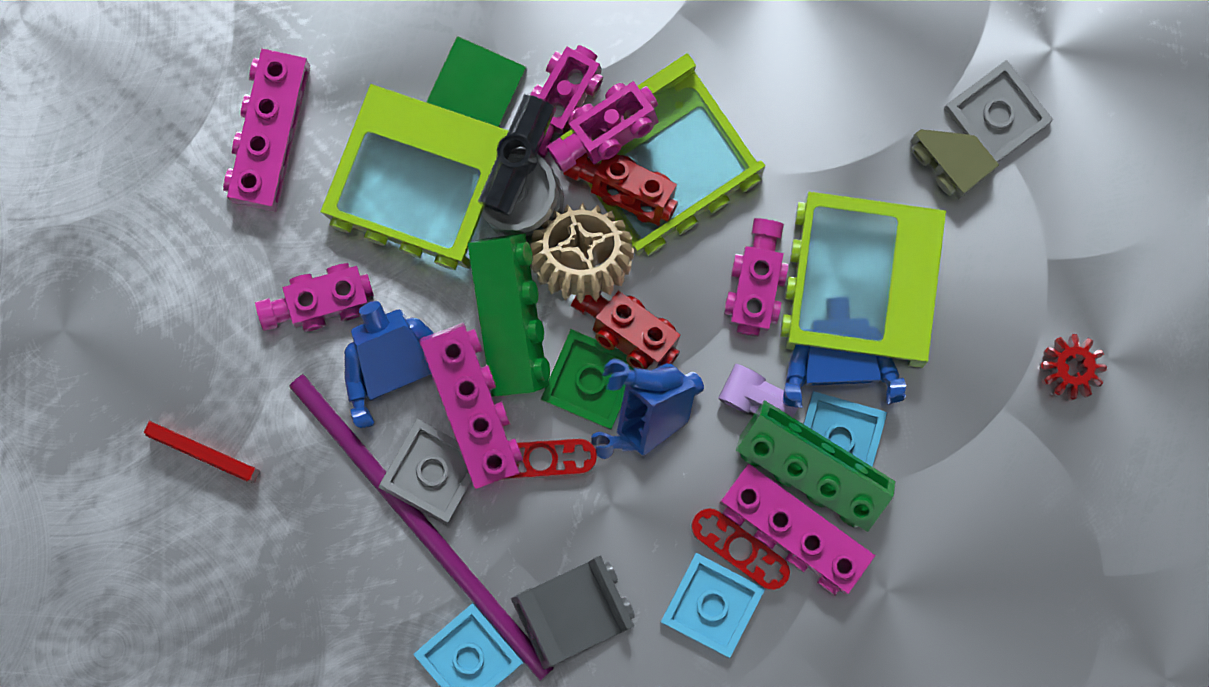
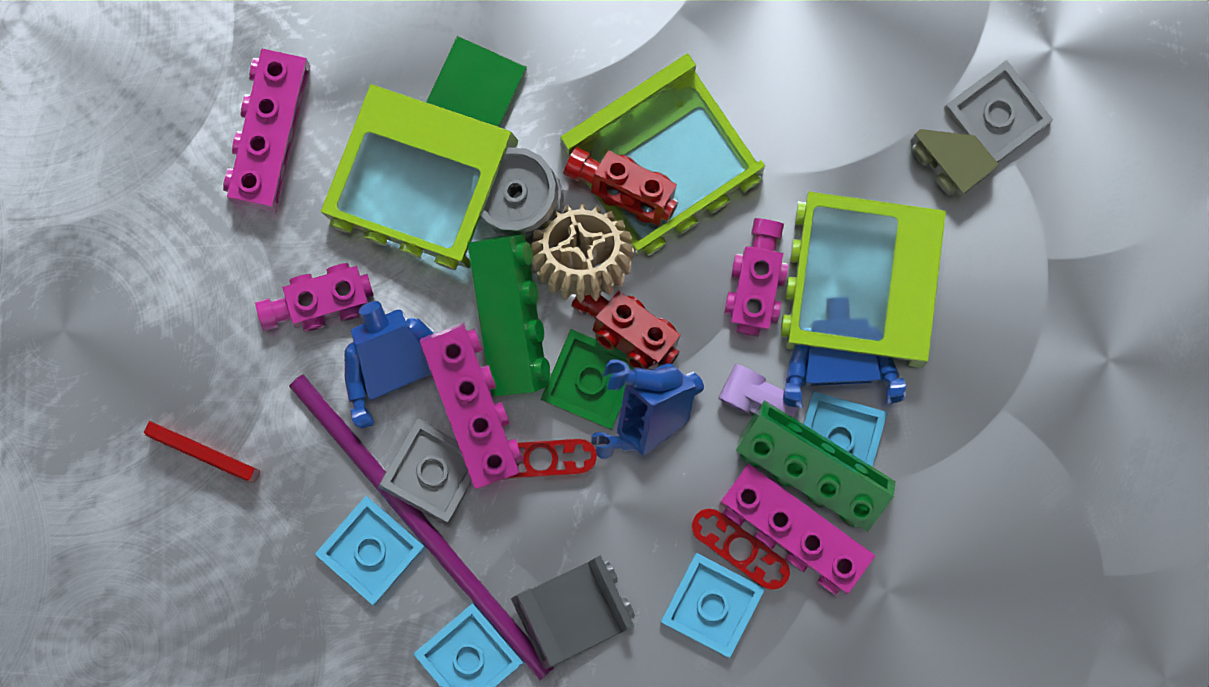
black piece [478,94,556,216] -> none
dark pink brick [530,45,604,158] -> none
dark pink brick [546,81,659,172] -> none
red gear [1039,334,1107,401] -> none
none -> medium azure tile [315,496,425,605]

